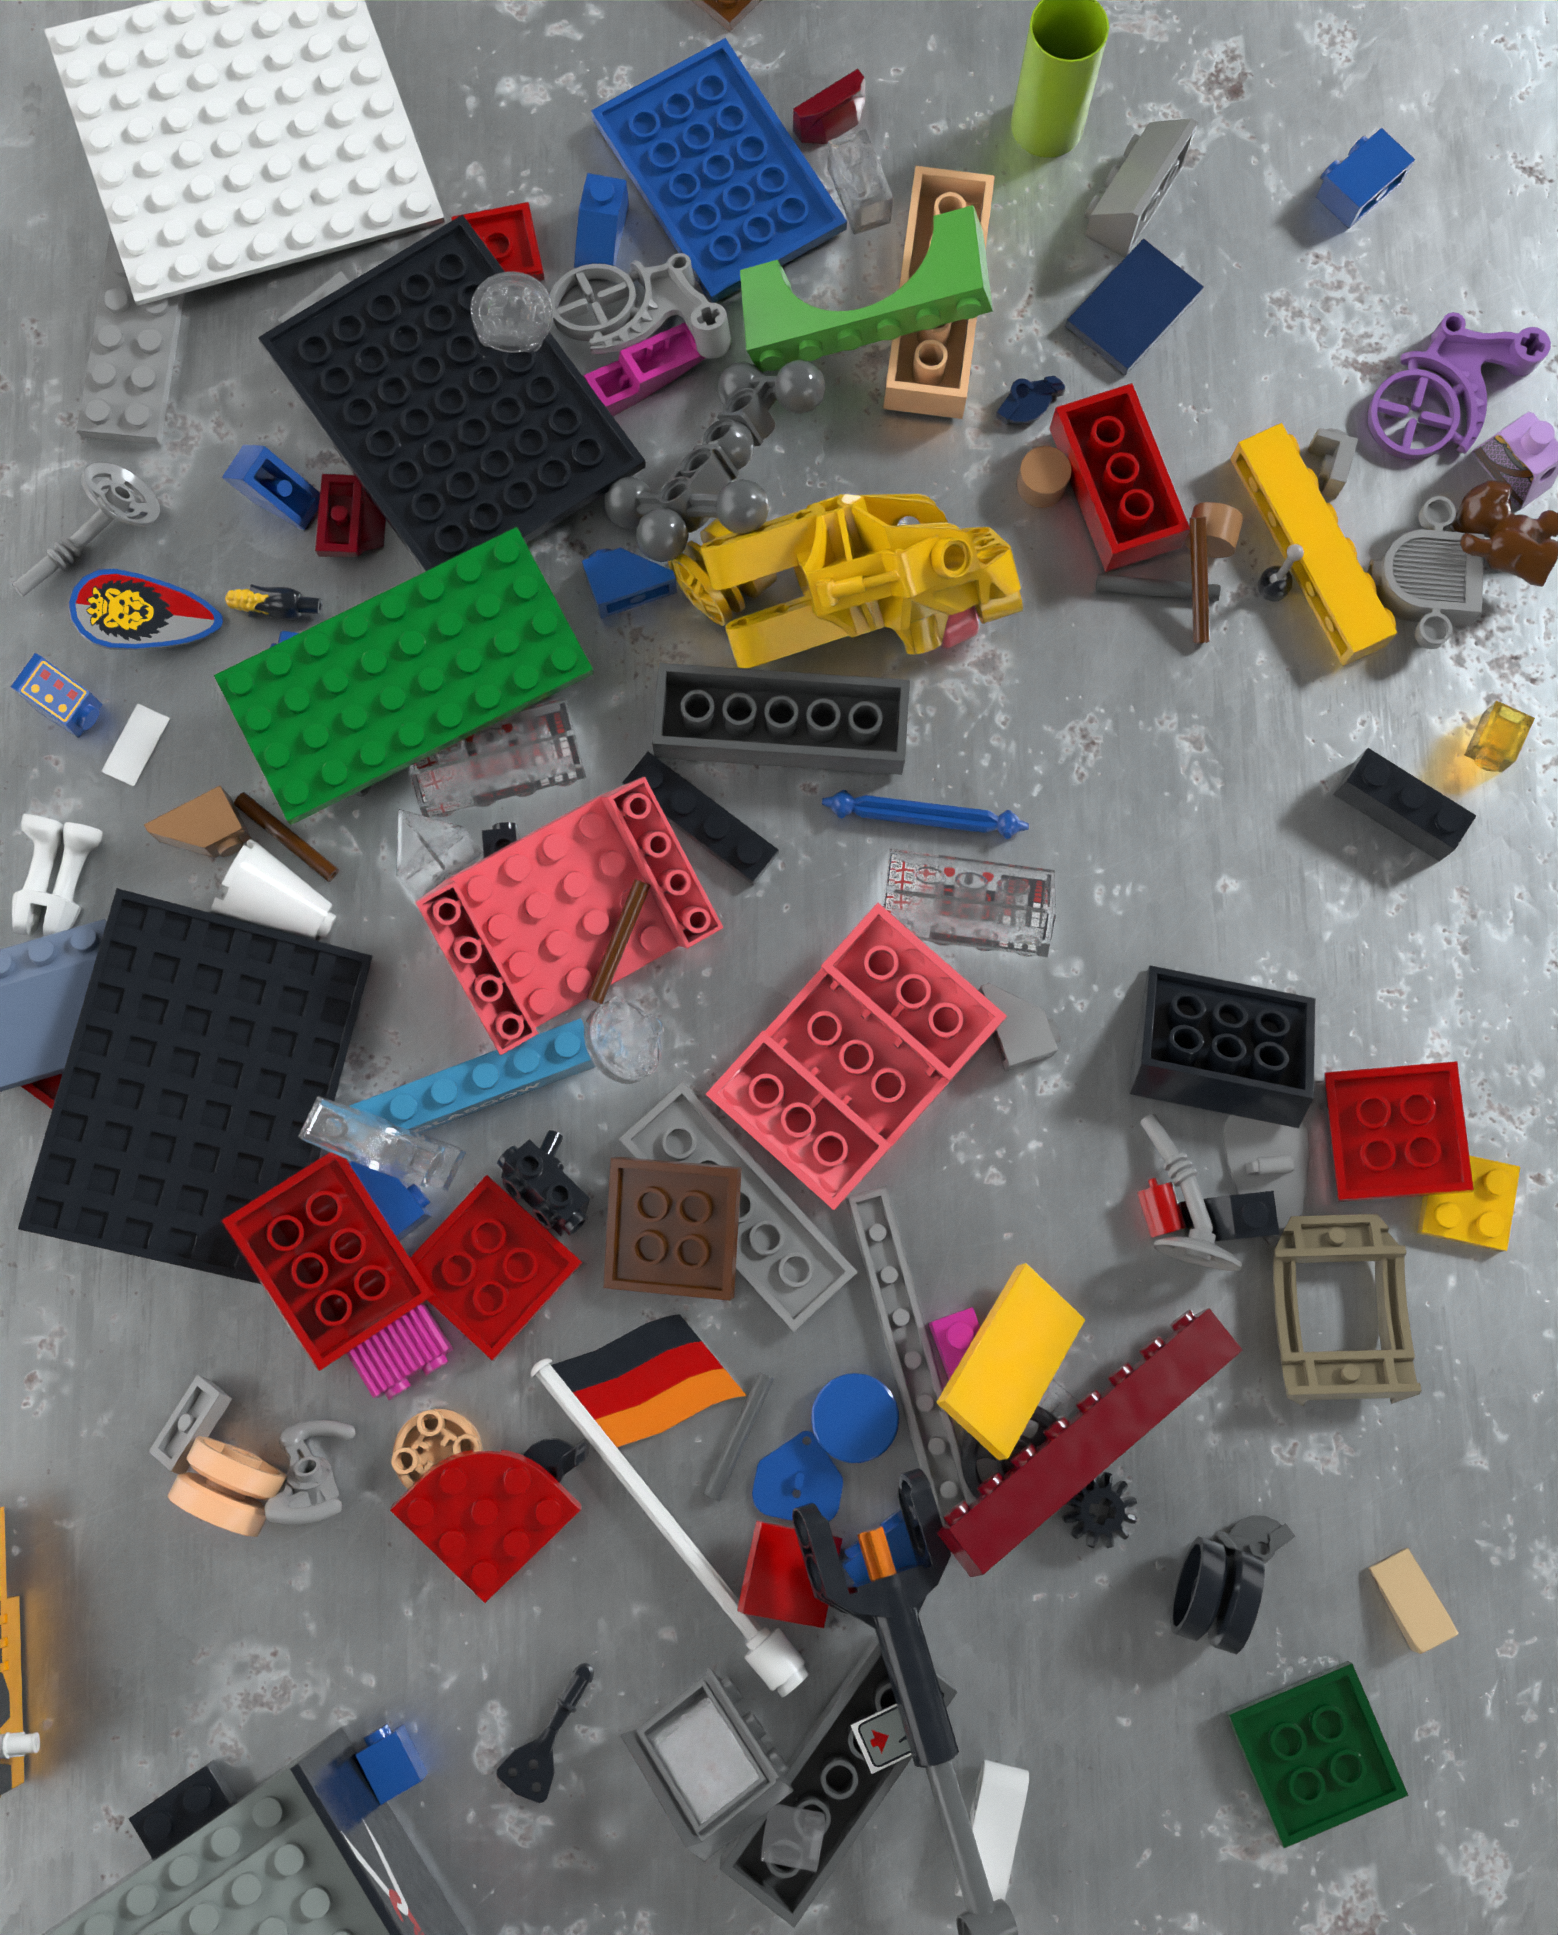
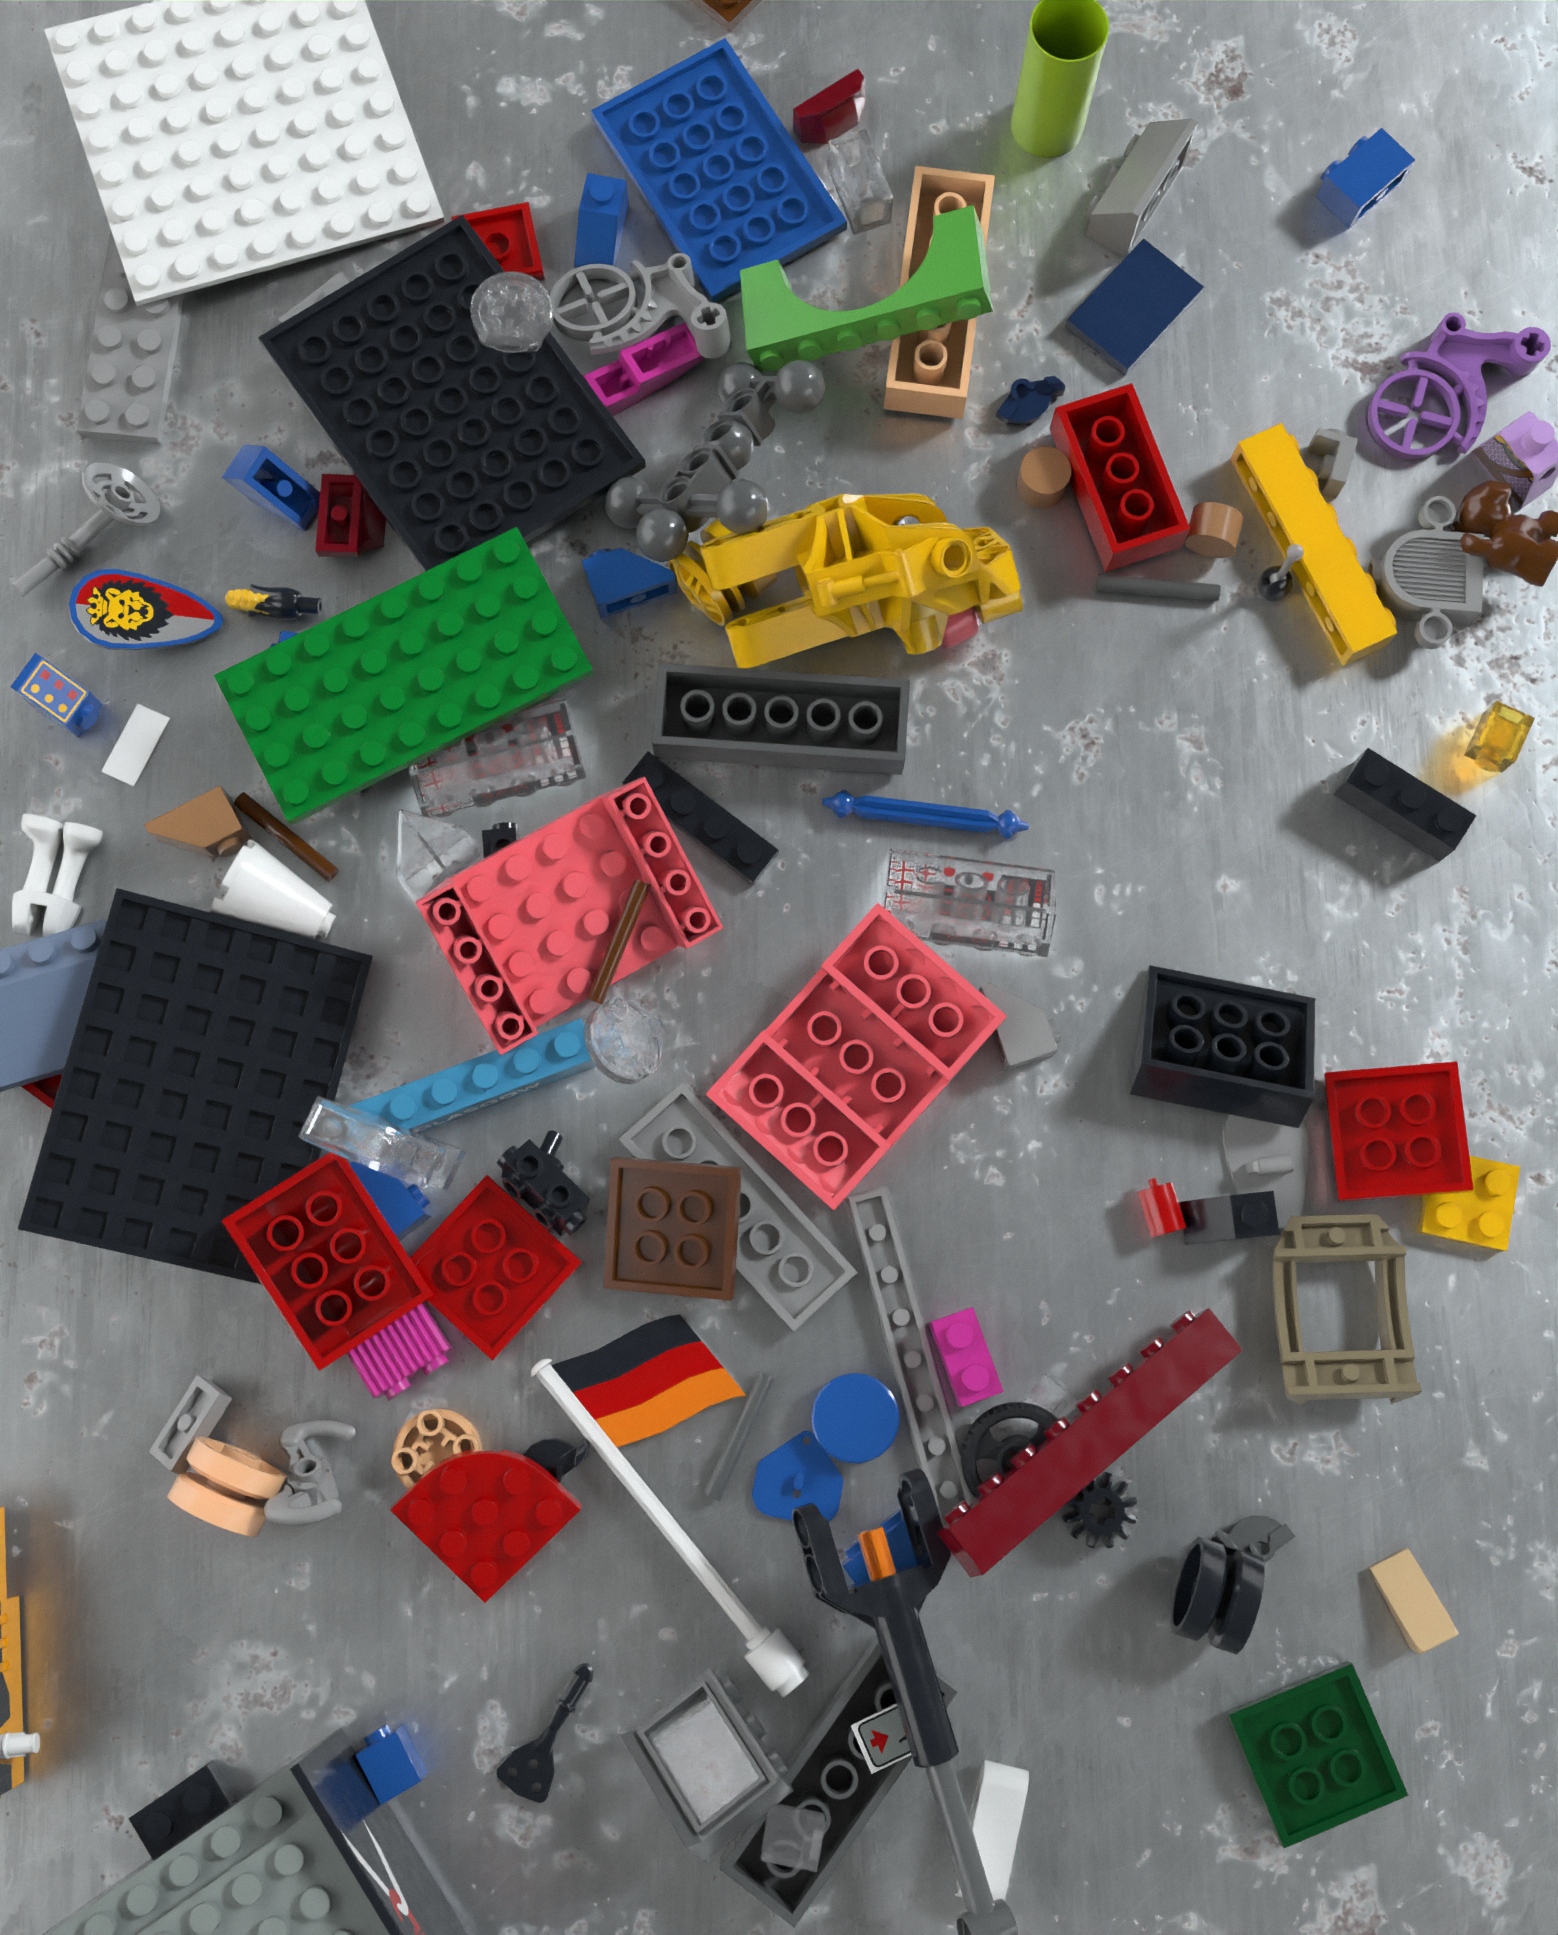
red tile [737,1520,843,1628] -> none
yellow tile [936,1263,1086,1460] -> none
light grey dish [1141,1114,1242,1271] -> none
reddish brown piece [1189,517,1210,643] -> none

